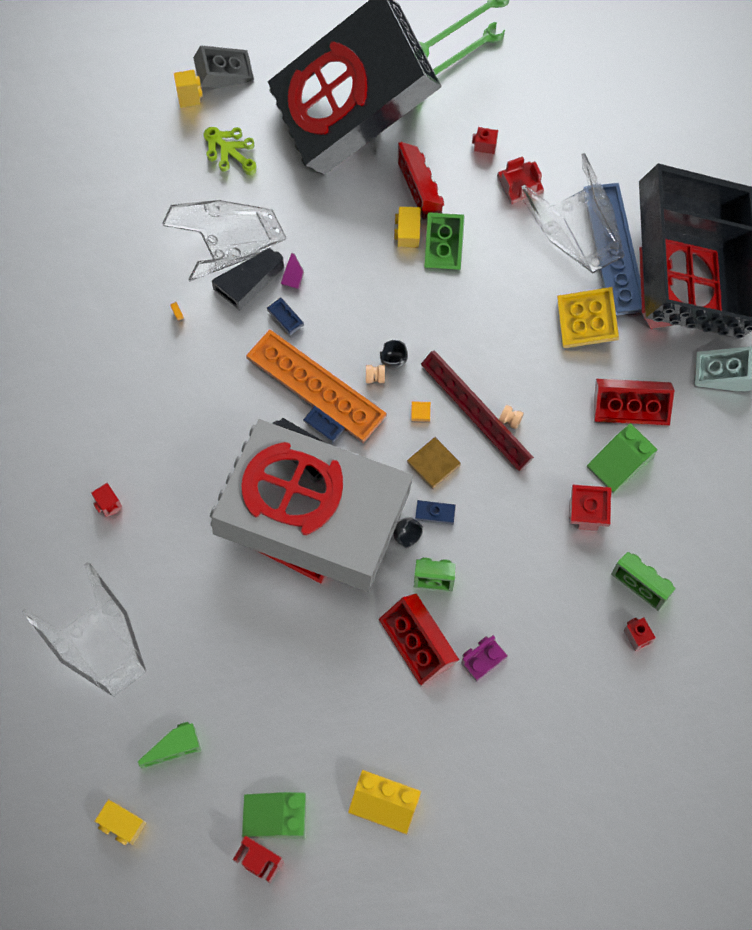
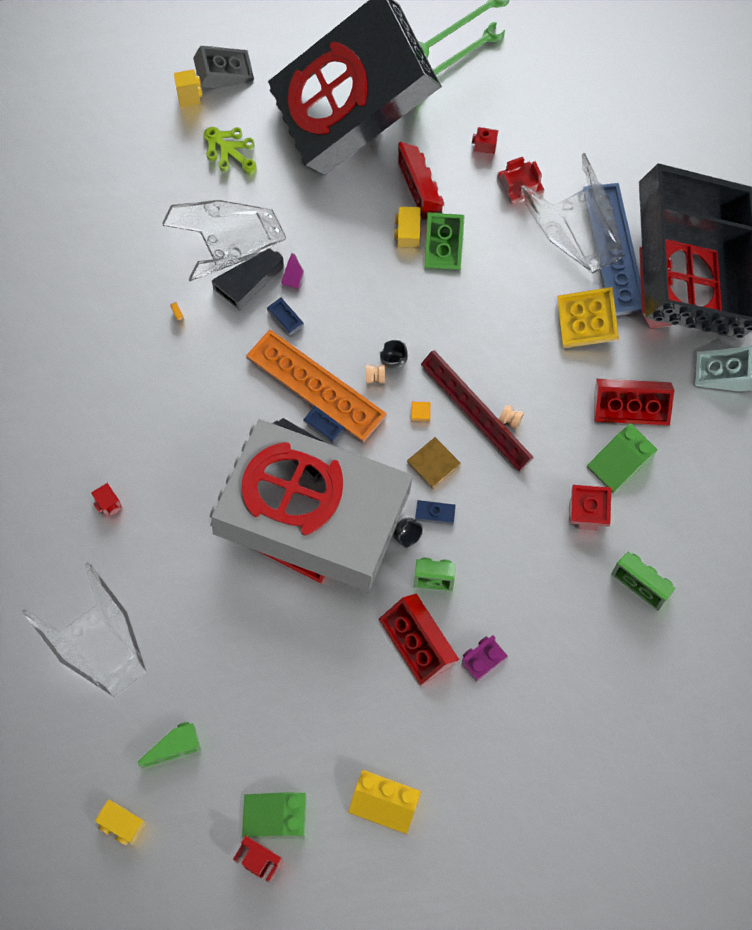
red brick [623,617,656,651] -> none

